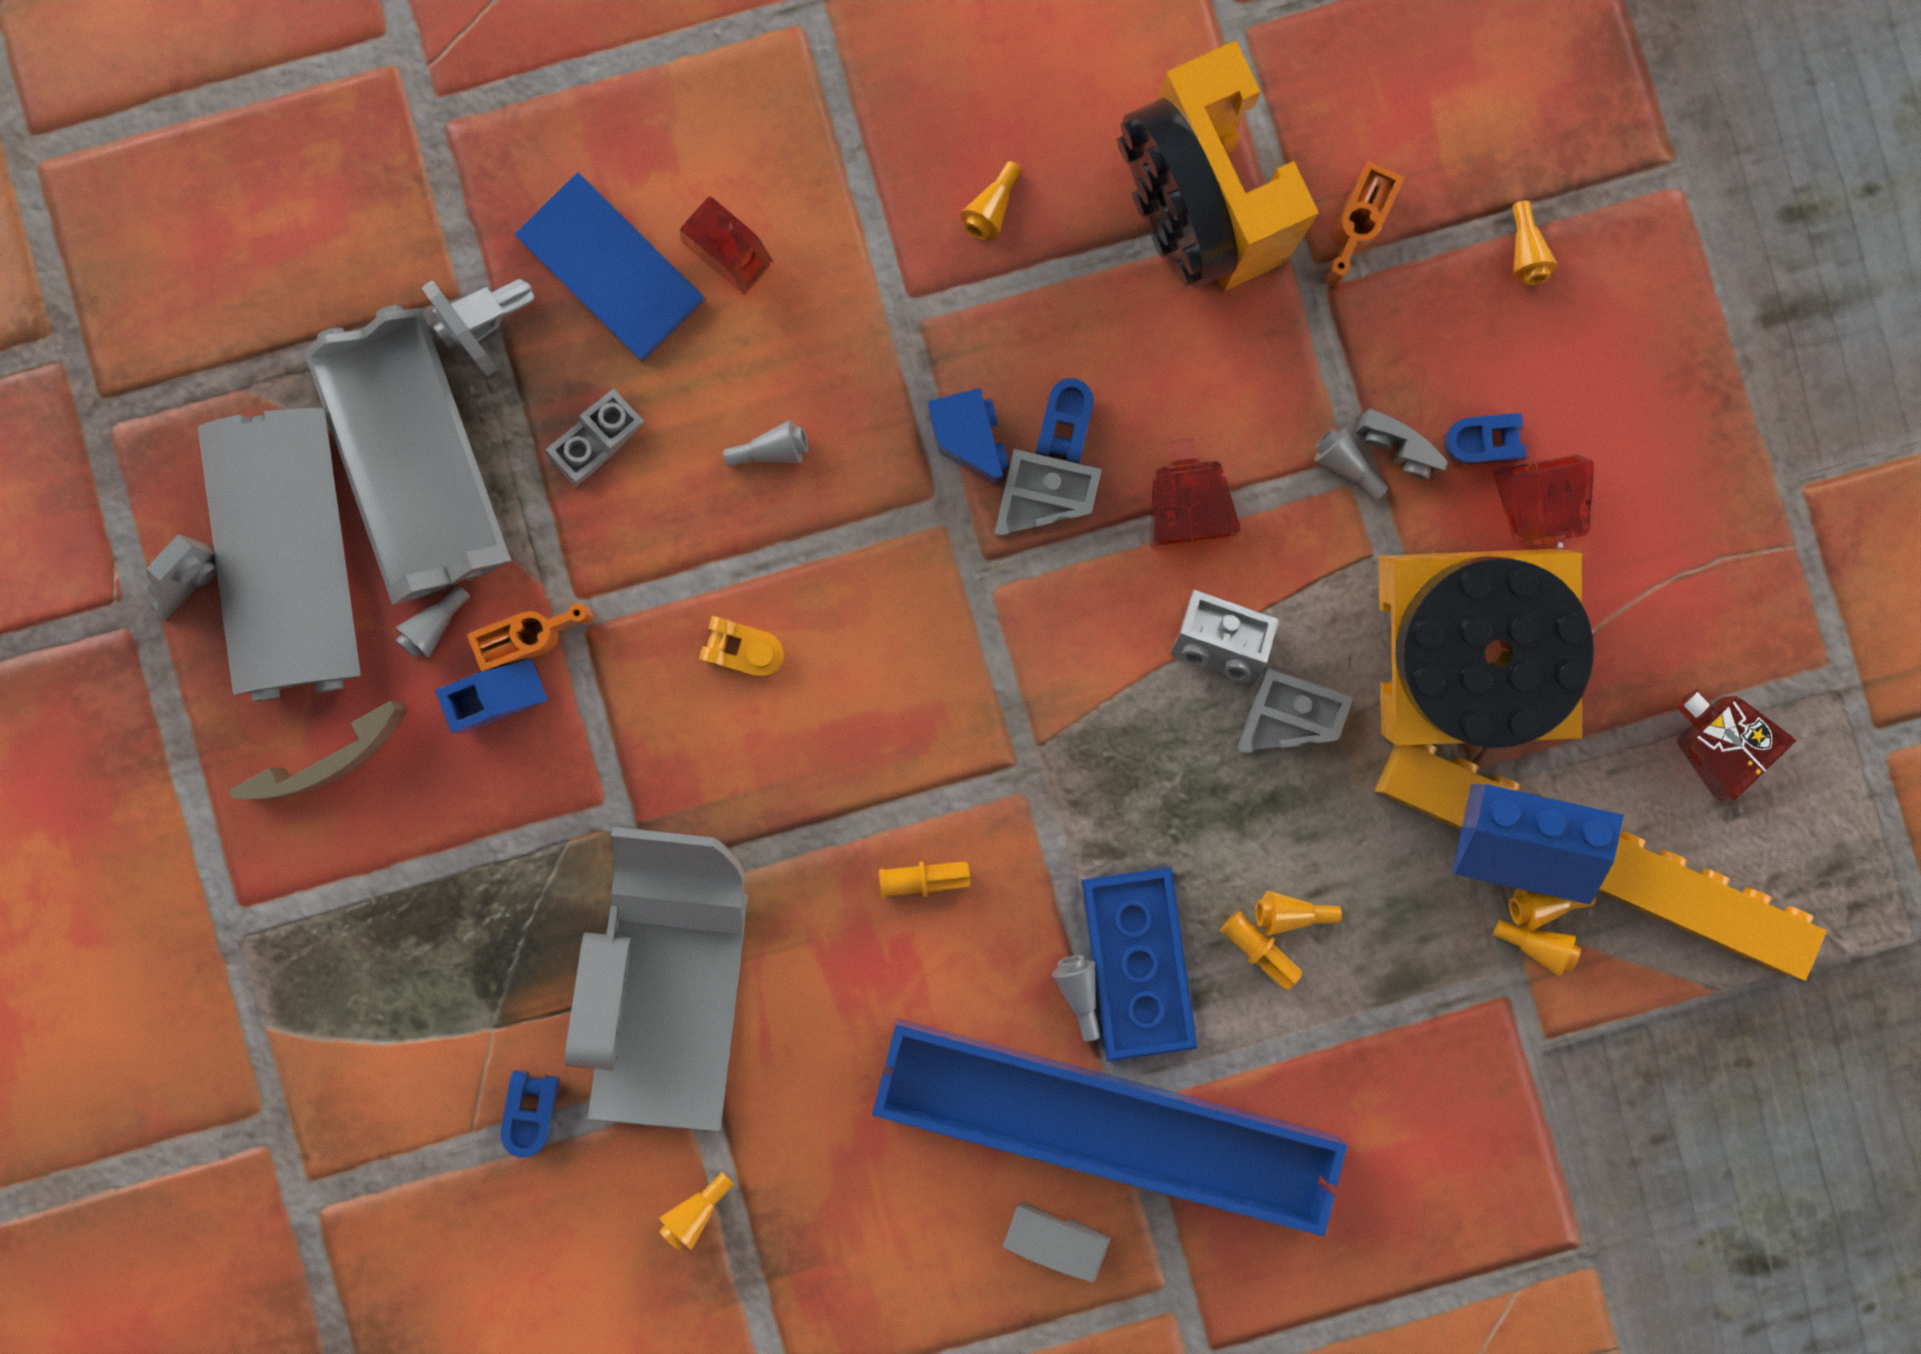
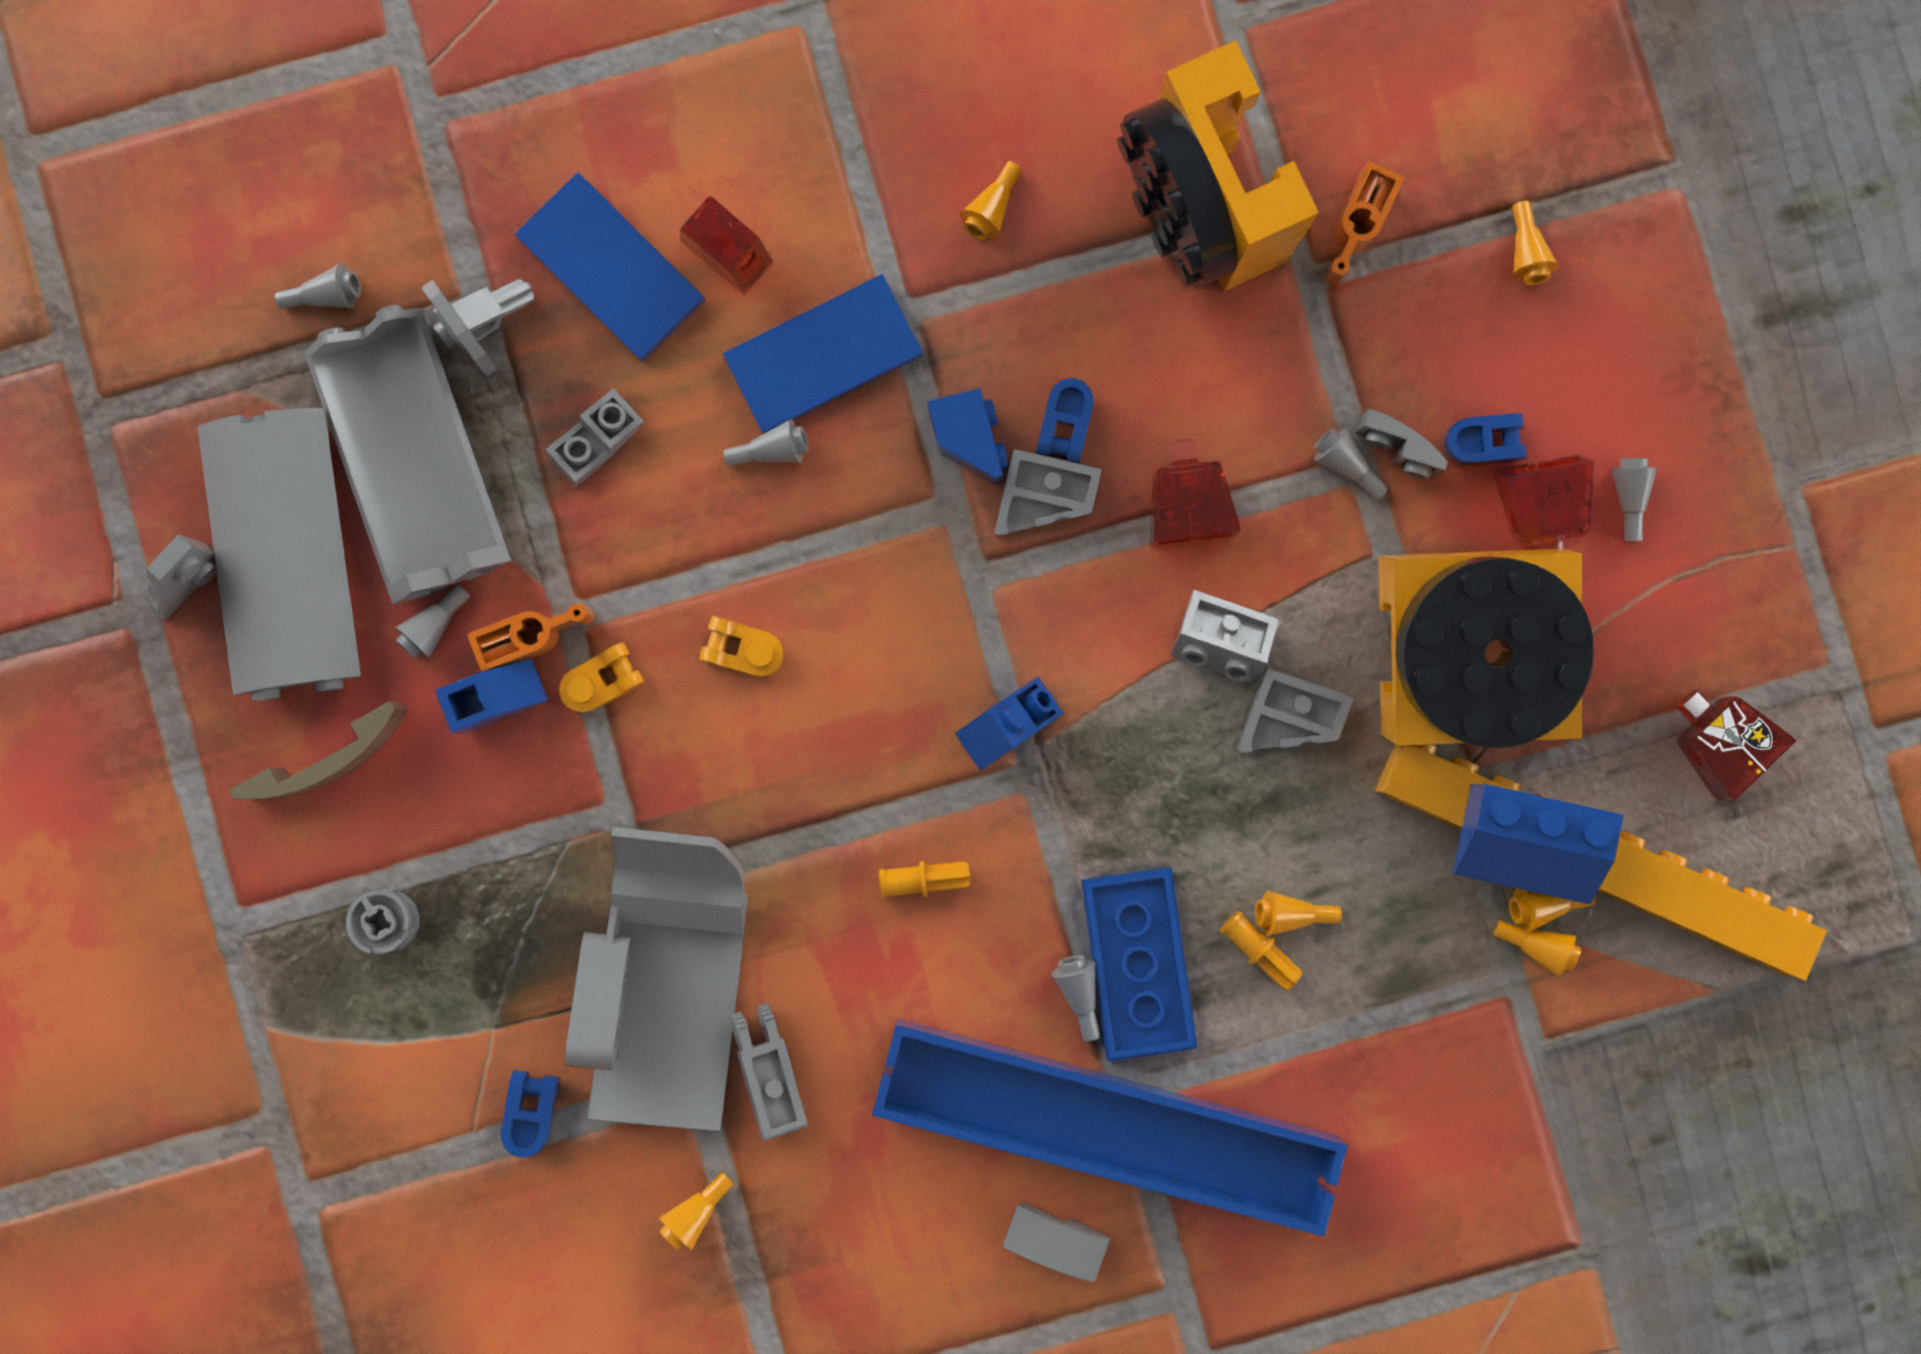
none -> light grey cone [275,263,361,309]
none -> light grey wheel [346,890,420,954]
none -> light orange plate [559,642,645,713]
none -> blue tile [722,274,923,434]
none -> light grey hinge [730,1003,808,1141]
none -> blue slope [955,676,1064,771]
none -> light grey cone [1611,458,1658,541]

